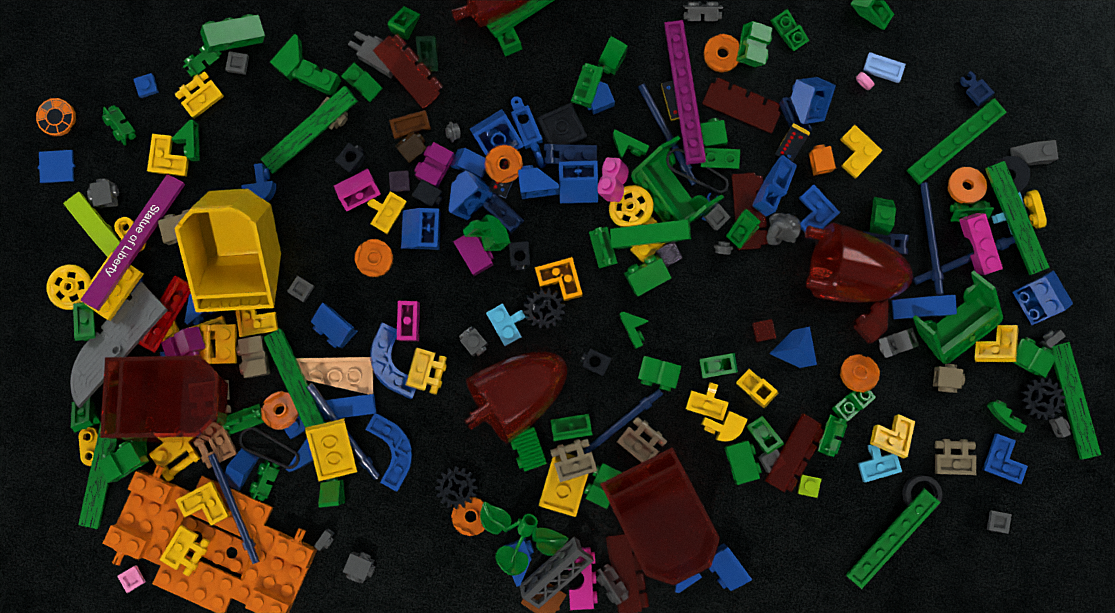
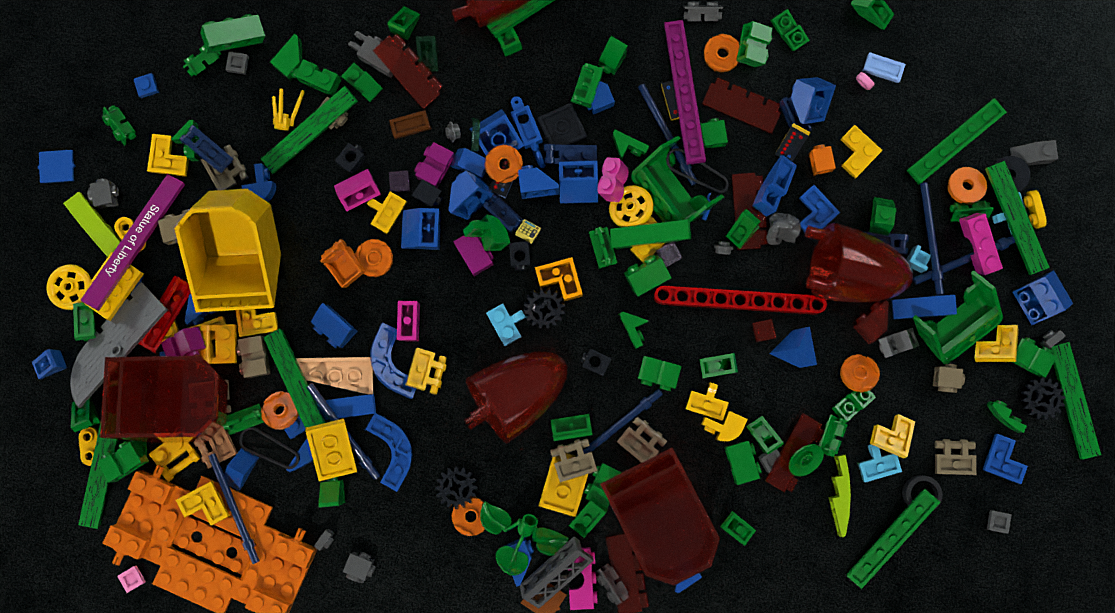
tile [36,98,76,136] -> none
yellow plate [160,525,210,576] -> none
yellow plate [175,71,224,119] -> none
green hinge [249,459,280,501] -> none
dark grey plate [287,276,315,302] -> none
dark brown brick [395,132,427,163] -> none
dark grey brick [459,326,488,356] -> none
green brick [510,427,547,471] -> none
green hinge [701,148,740,169] -> none
dark grey plate [703,203,730,230] -> none
blue slope [705,543,752,591] -> none
yellow brick [736,369,778,408] -> none
lime plate [797,474,821,498] -> none
dark blue plate [960,71,995,106] -> none
dark grey plate [1049,416,1071,438] -> none
none -> blue slope [32,349,67,379]
none -> dark blue plate [179,125,234,174]
none -> dark tan plate [201,145,249,190]
none -> yellow plant [272,88,305,131]
none -> orange piece [320,239,366,288]
none -> clear green piece [470,118,480,151]
none -> light yellow tile [515,219,541,244]
none -> green hinge [569,497,608,538]
none -> red beam [654,286,827,314]
none -> green slope [720,511,756,546]
none -> green dish [789,444,824,476]
none -> lime slope [829,454,851,537]
none -> medium azure panel [904,245,931,273]

